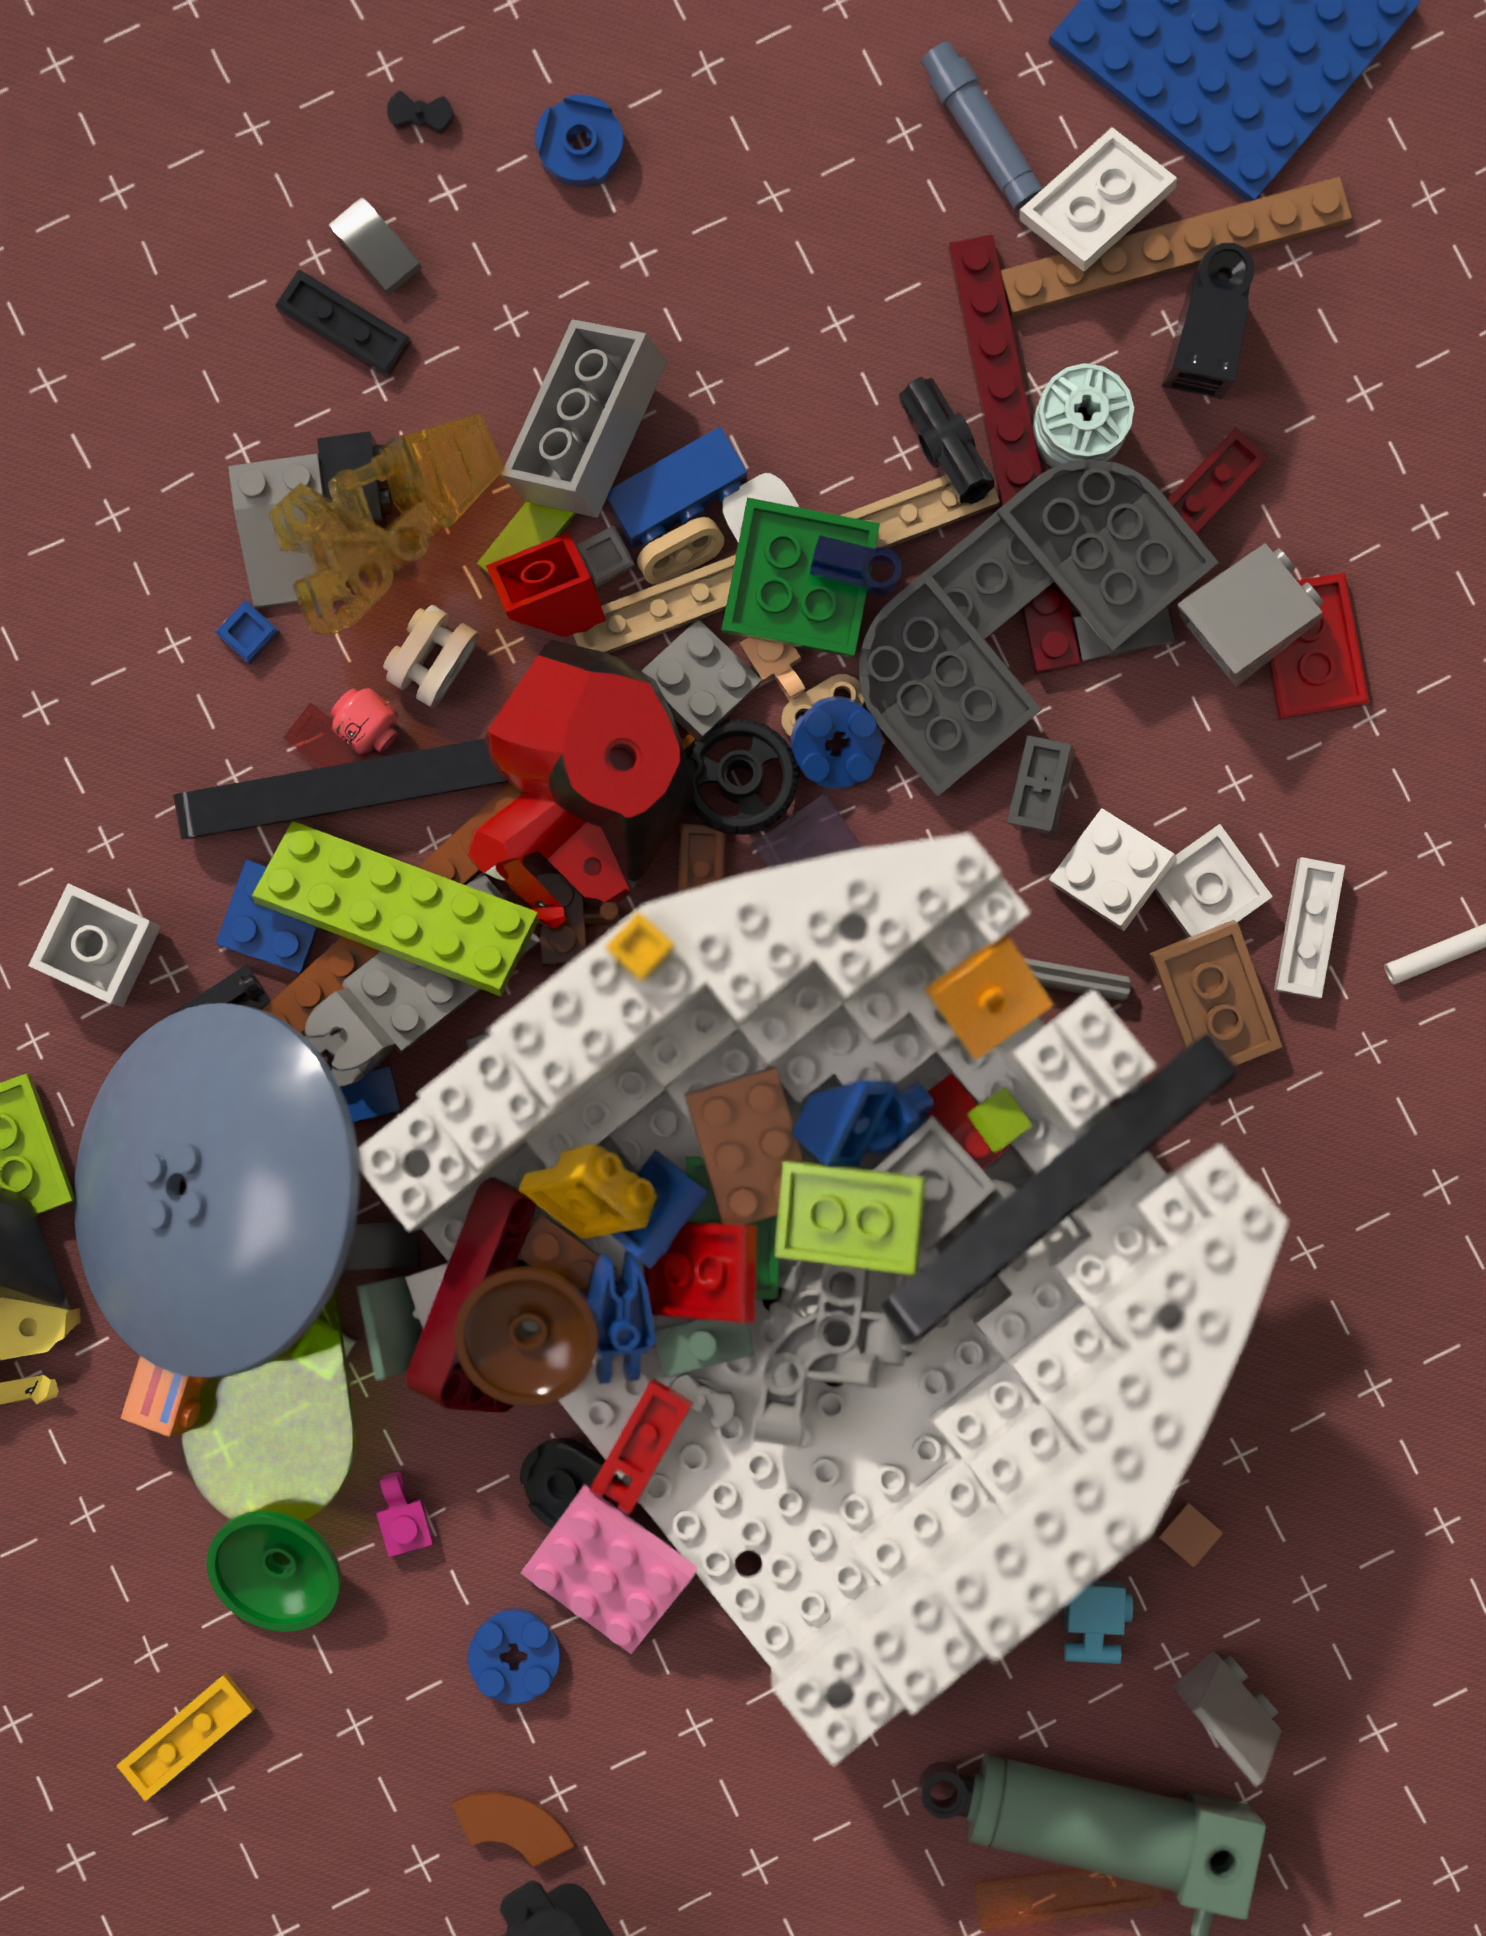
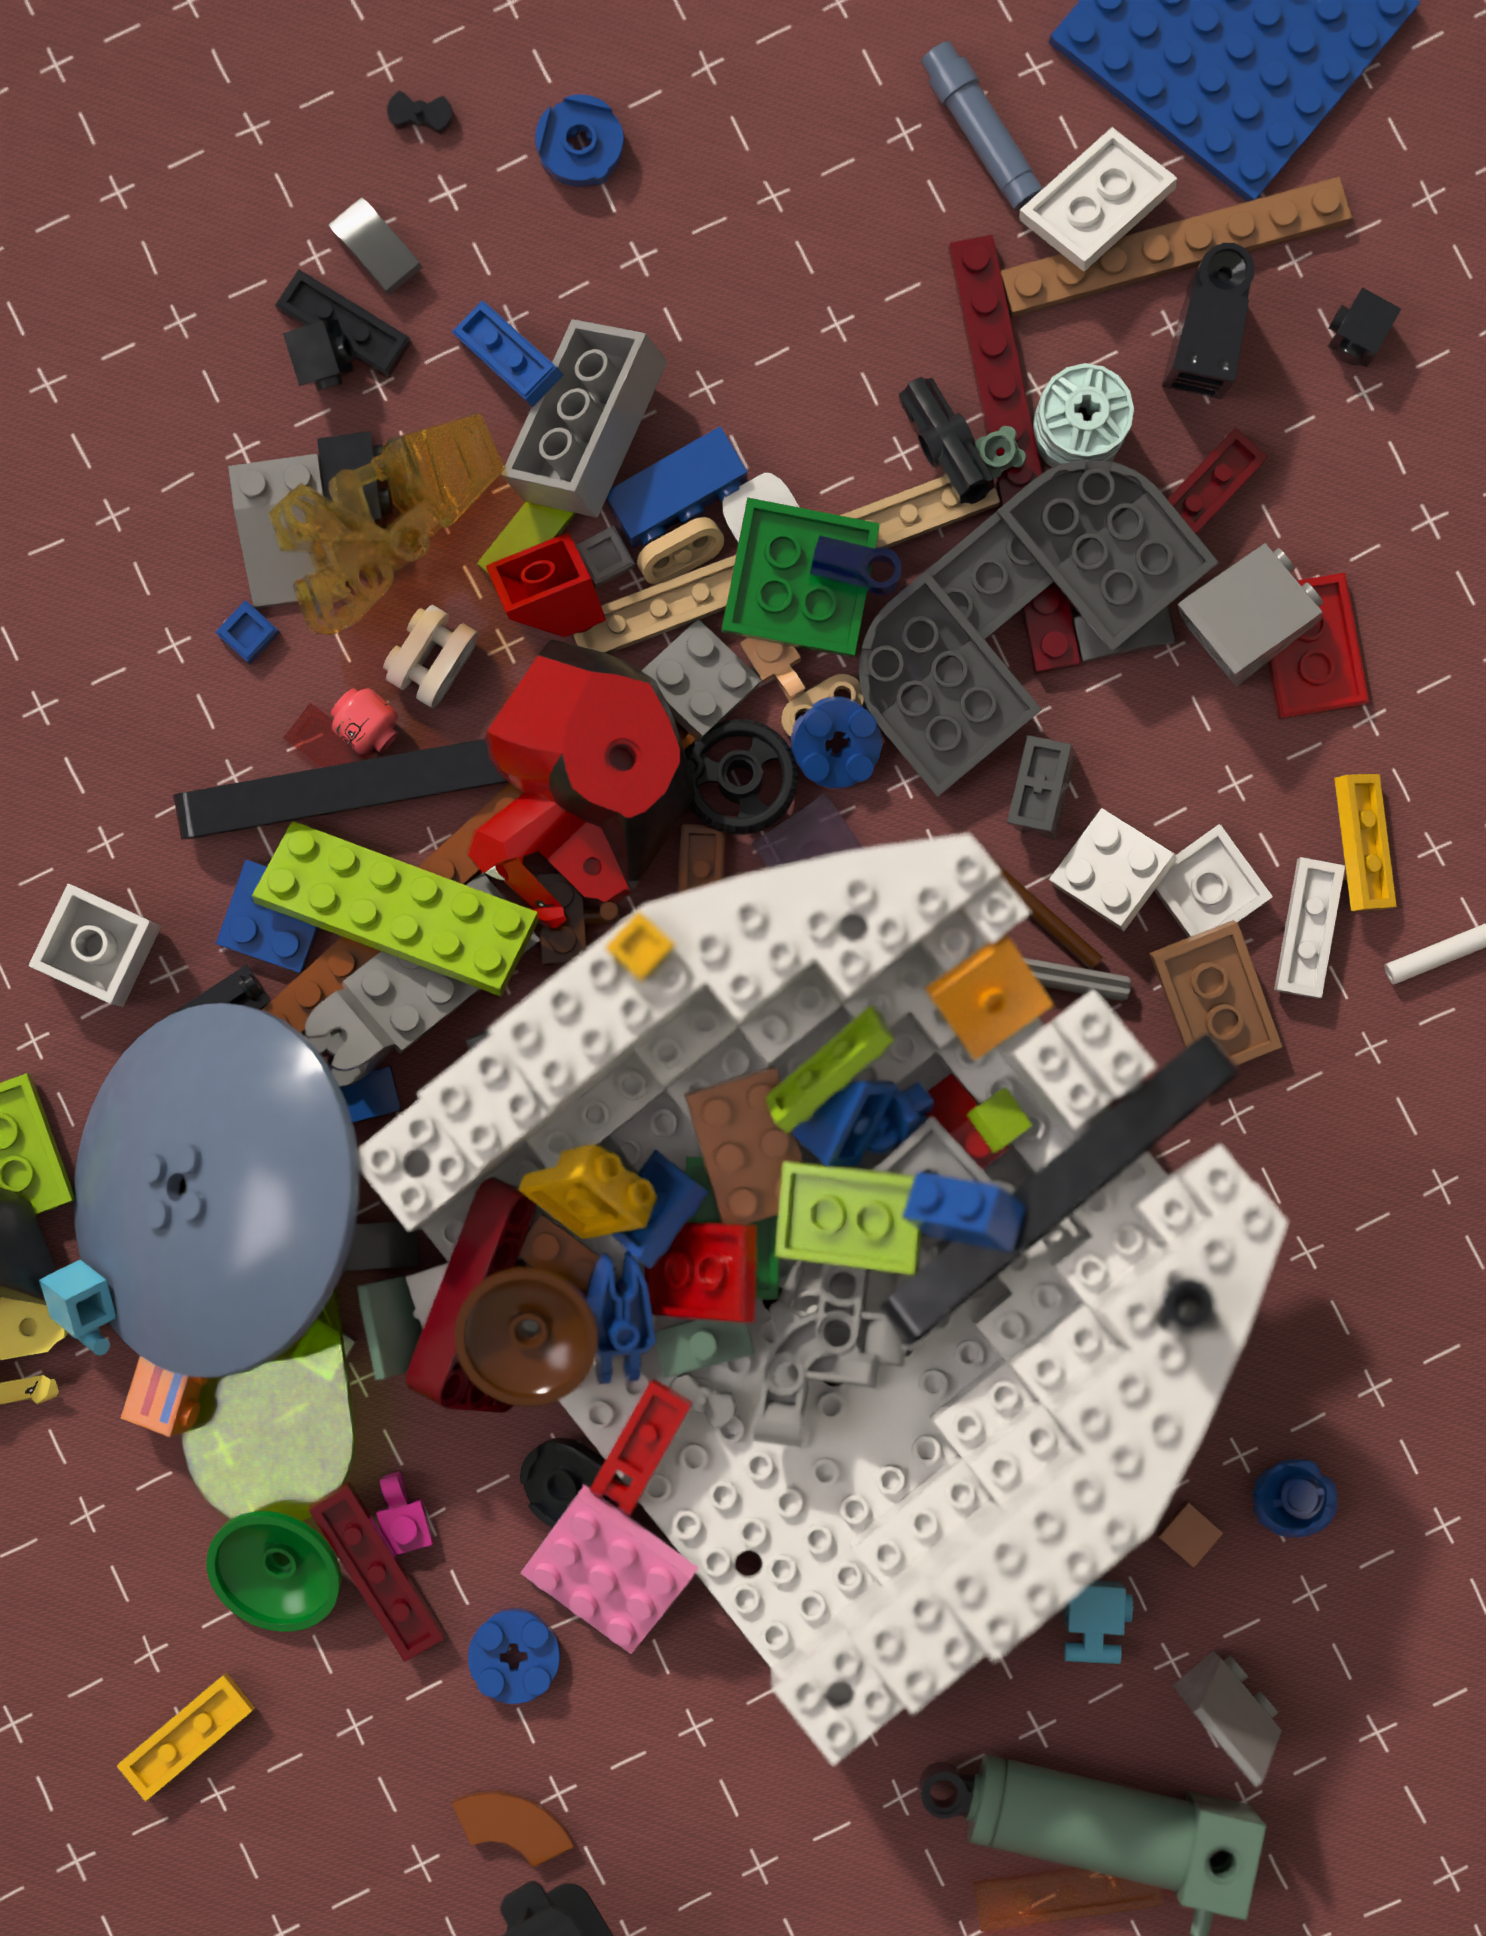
none -> medium azure brick [39,1260,117,1356]
none -> black brick [283,319,355,391]
none -> dark red plate [309,1481,445,1662]
none -> blue tile [452,300,564,407]
none -> lime plate [765,1005,895,1134]
none -> blue brick [902,1172,1026,1253]
none -> sand green plate [975,426,1026,479]
none -> reddish brown bar [983,850,1103,970]
none -> black brick [1163,1279,1215,1337]
none -> blue hair [1252,1459,1338,1537]
none -> black brick [1328,287,1401,367]
none -> yellow plate [1334,774,1397,911]

